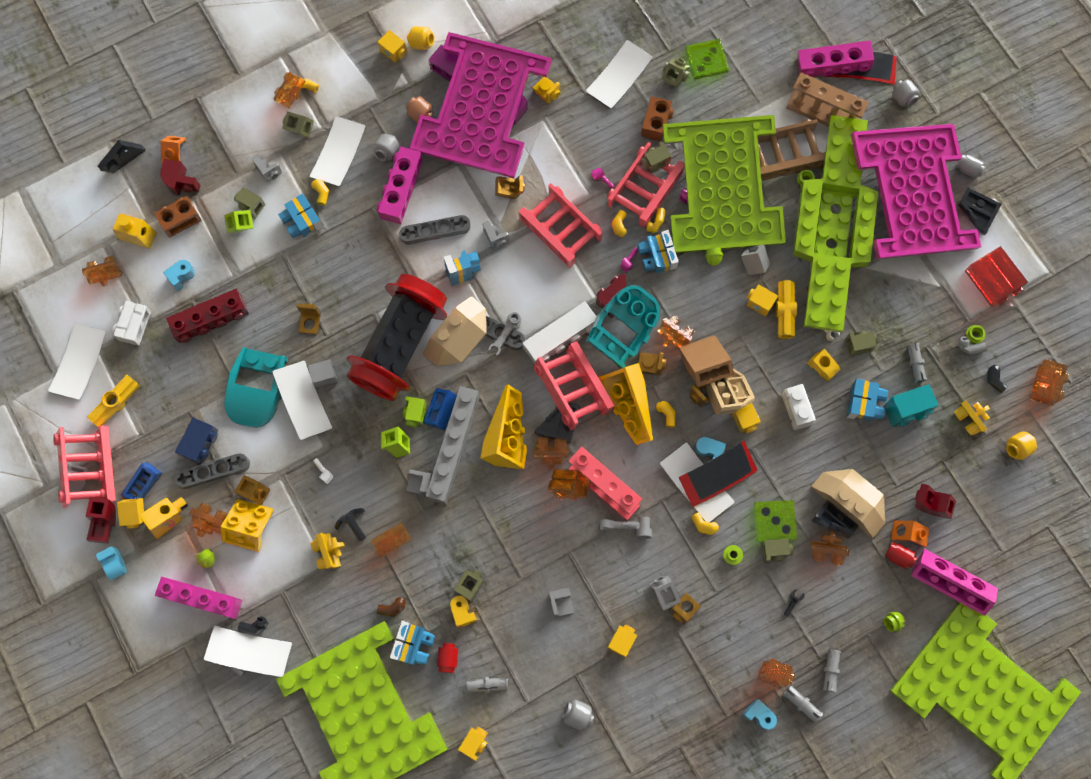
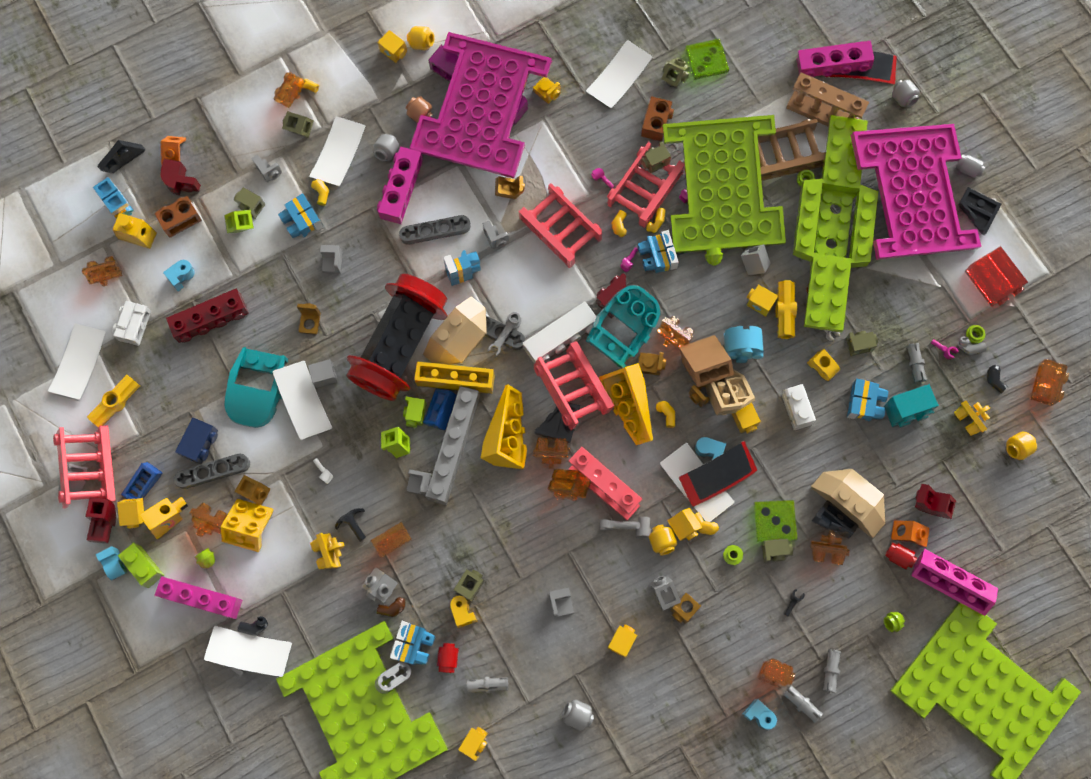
none -> dark azure hips [93,177,134,219]
none -> lime brick [118,542,164,588]
none -> light grey panel [320,245,343,273]
none -> light grey brick [361,567,398,603]
none -> light grey beam [375,662,411,693]
none -> yellow brick [414,362,495,394]
none -> yellow head [648,524,677,556]
none -> yellow brick [667,508,702,541]
none -> medium azure brick [724,326,764,363]
none -> dark pink hand [931,339,959,359]

